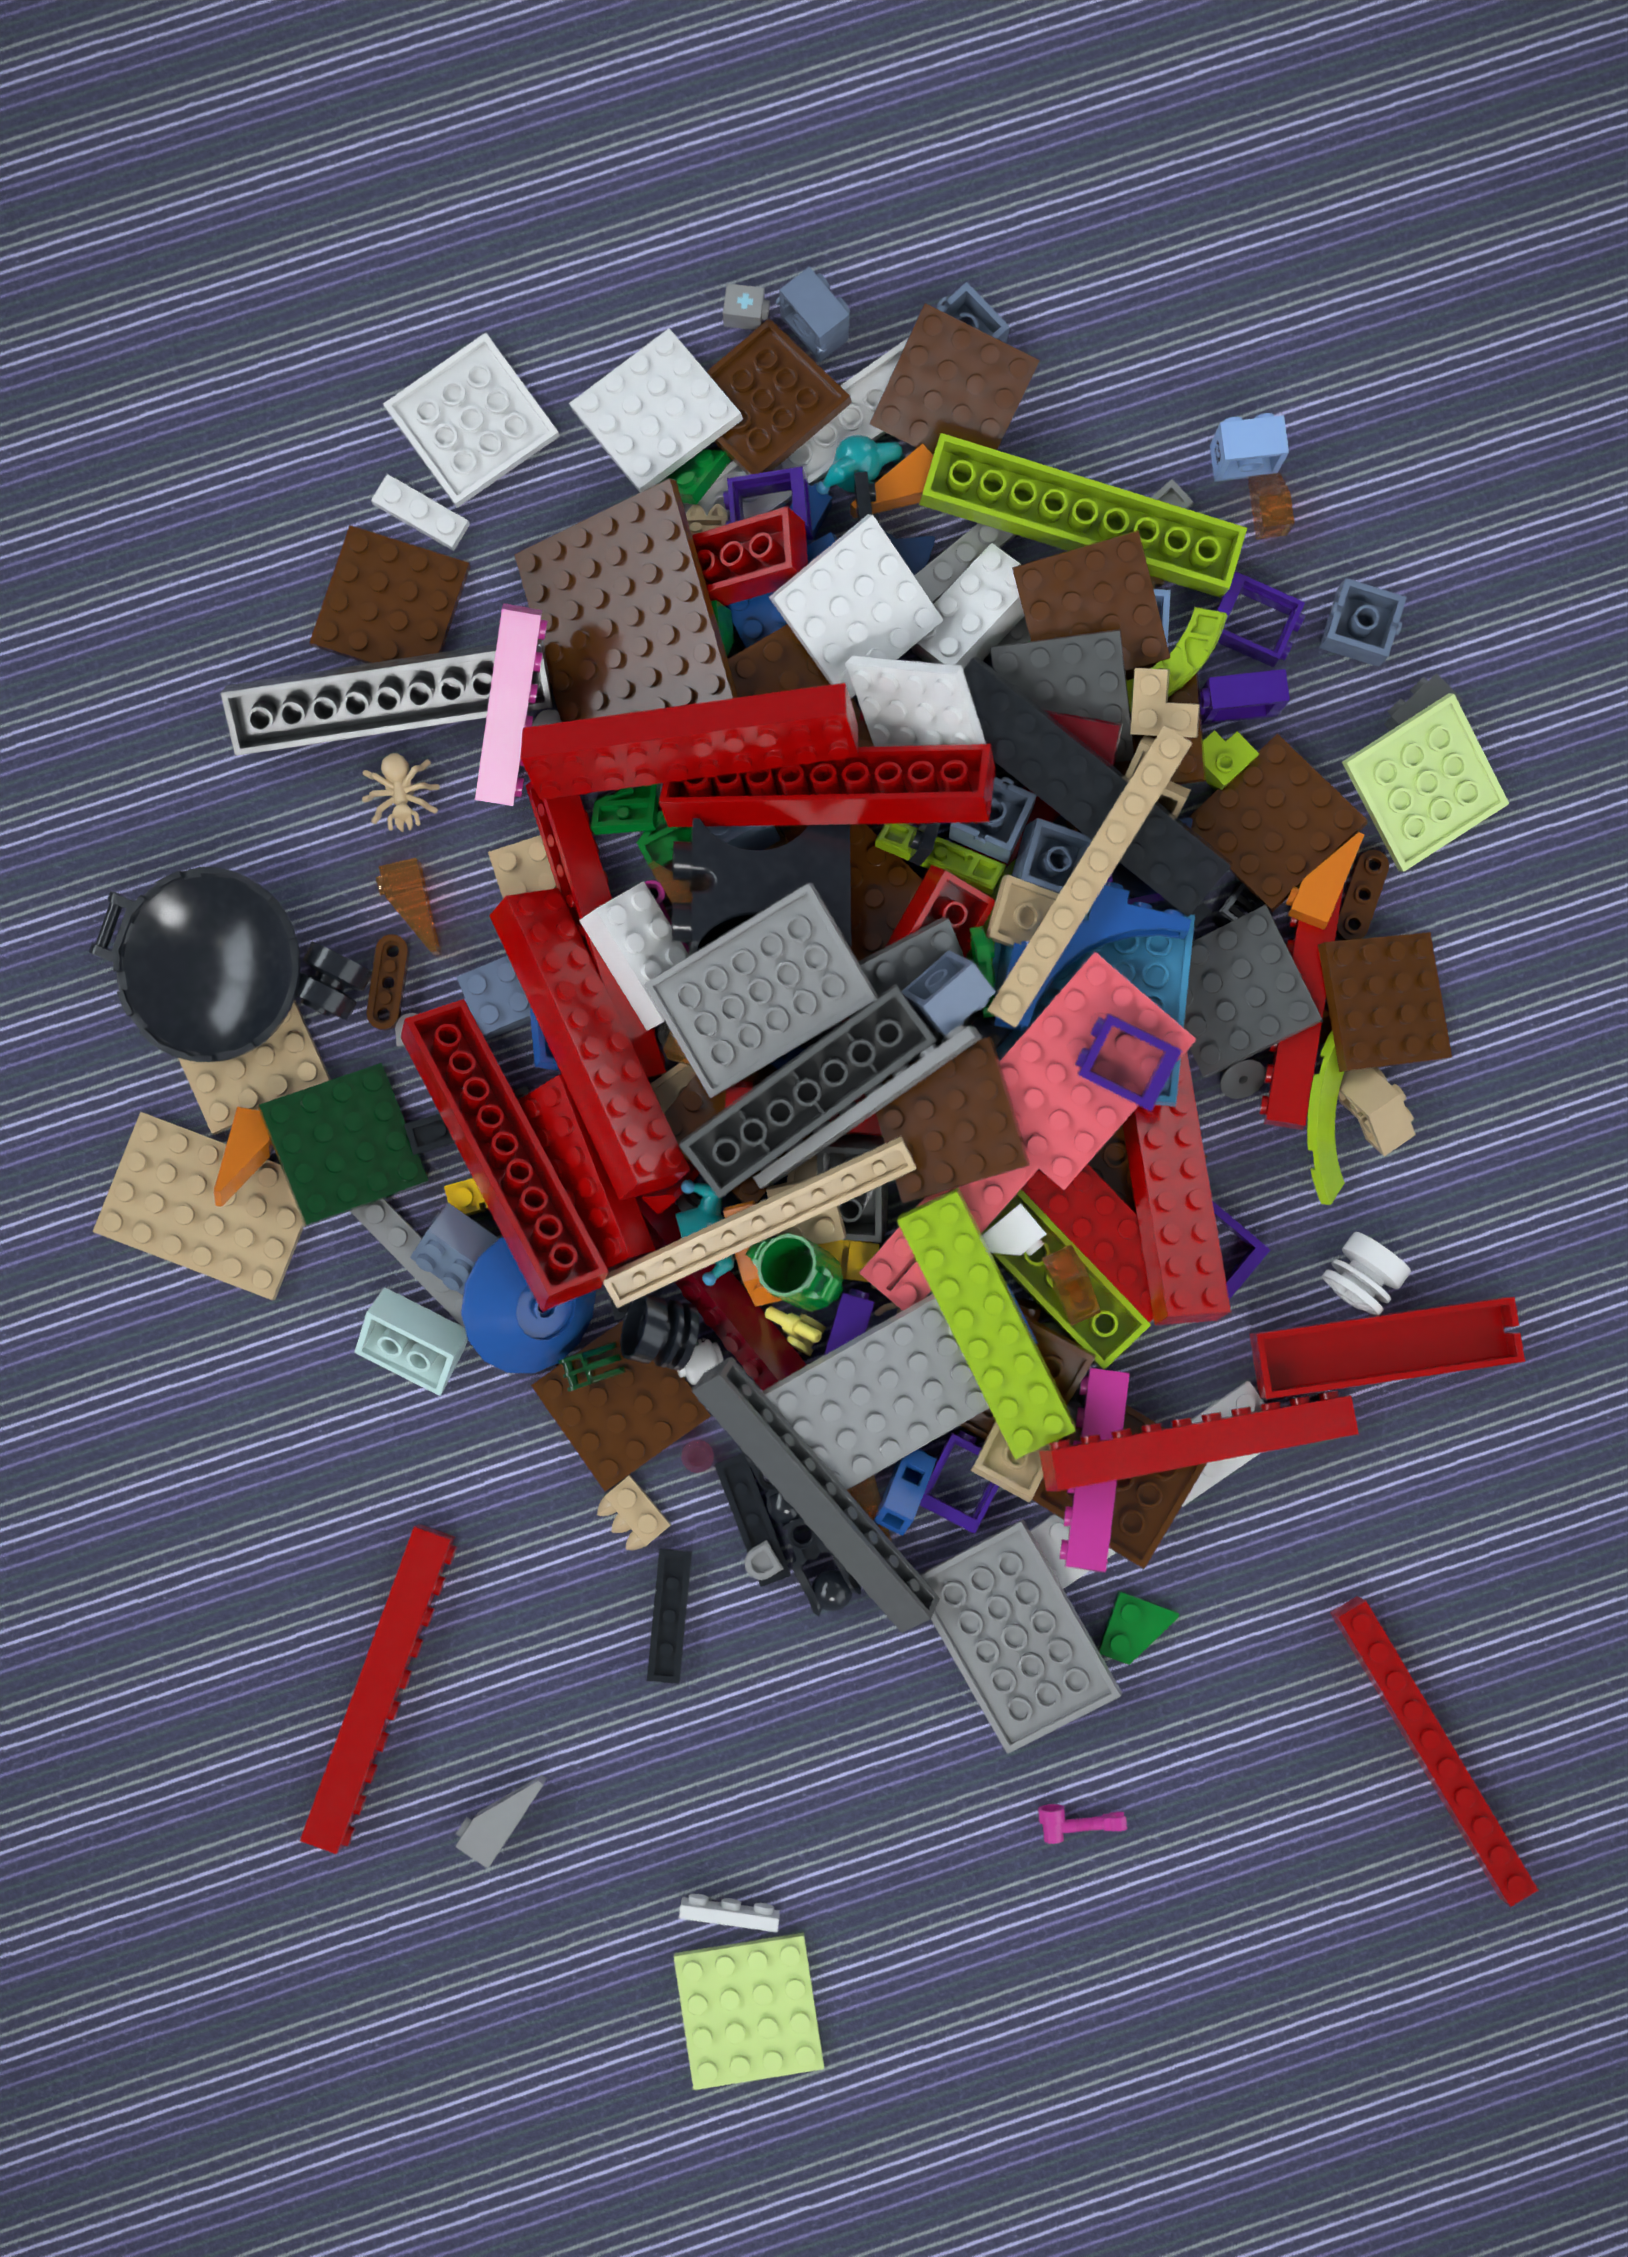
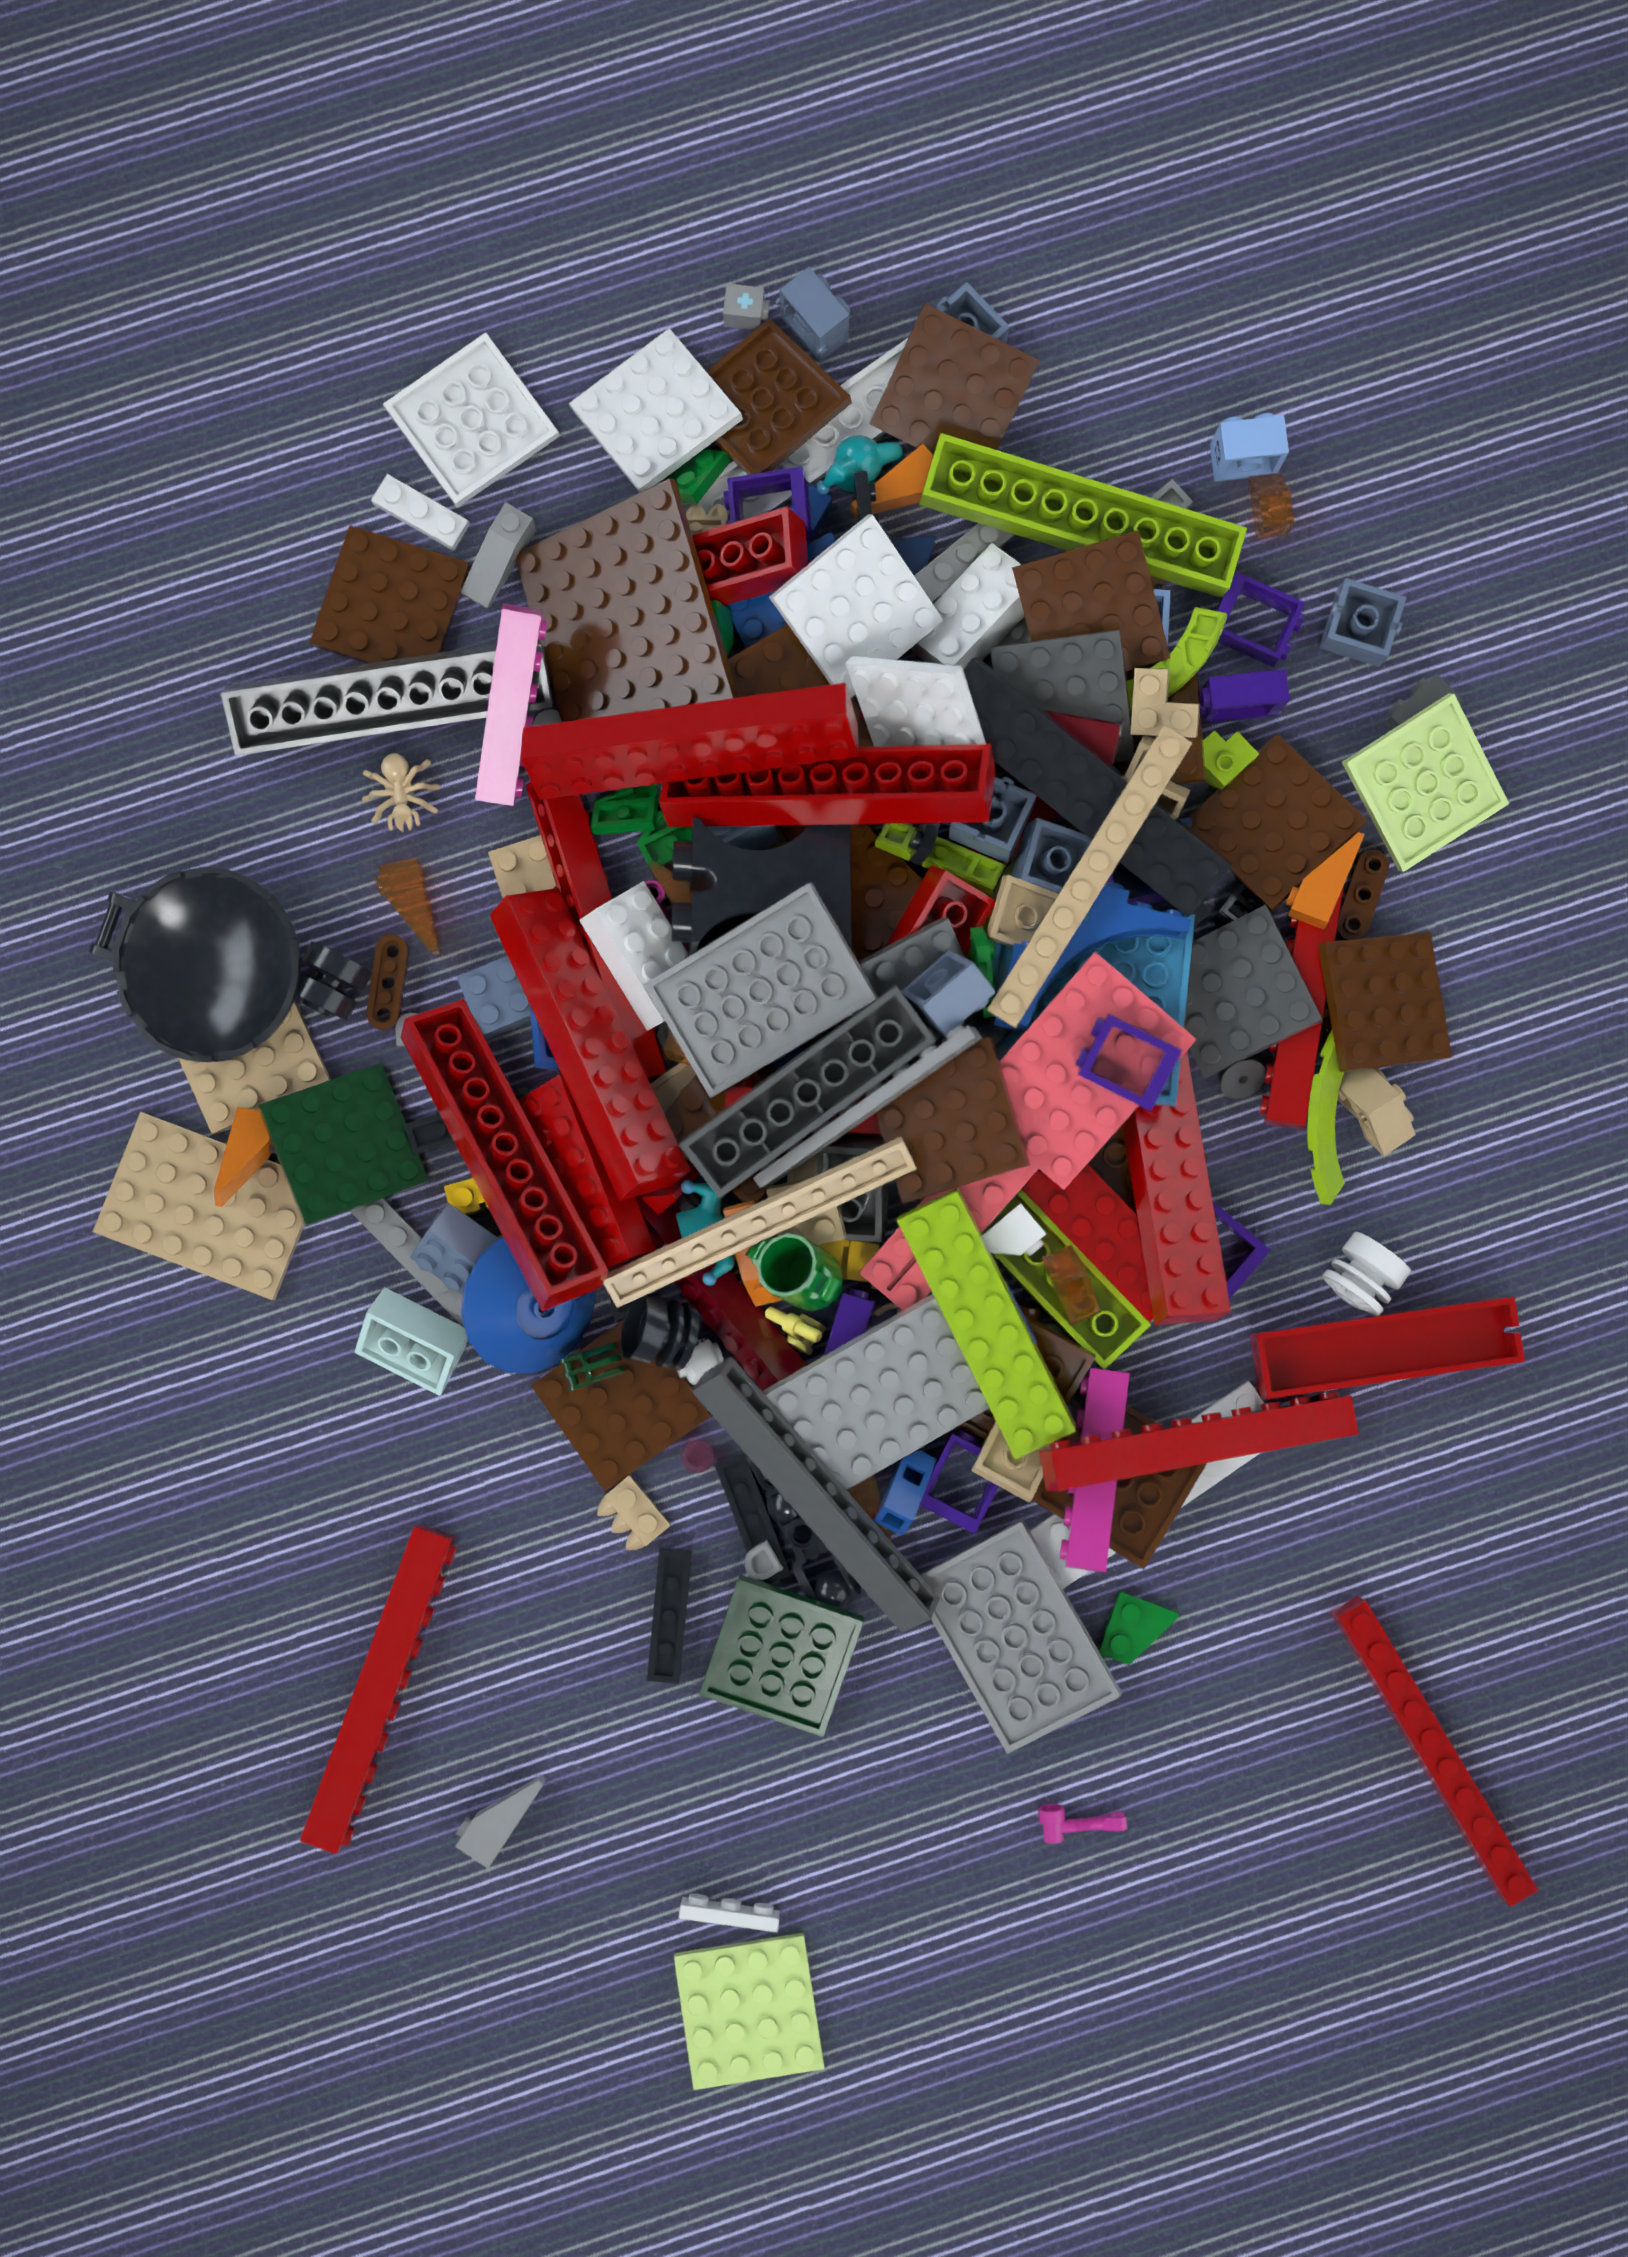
none -> light grey slope [461,502,537,609]
none -> plate [699,1574,864,1737]

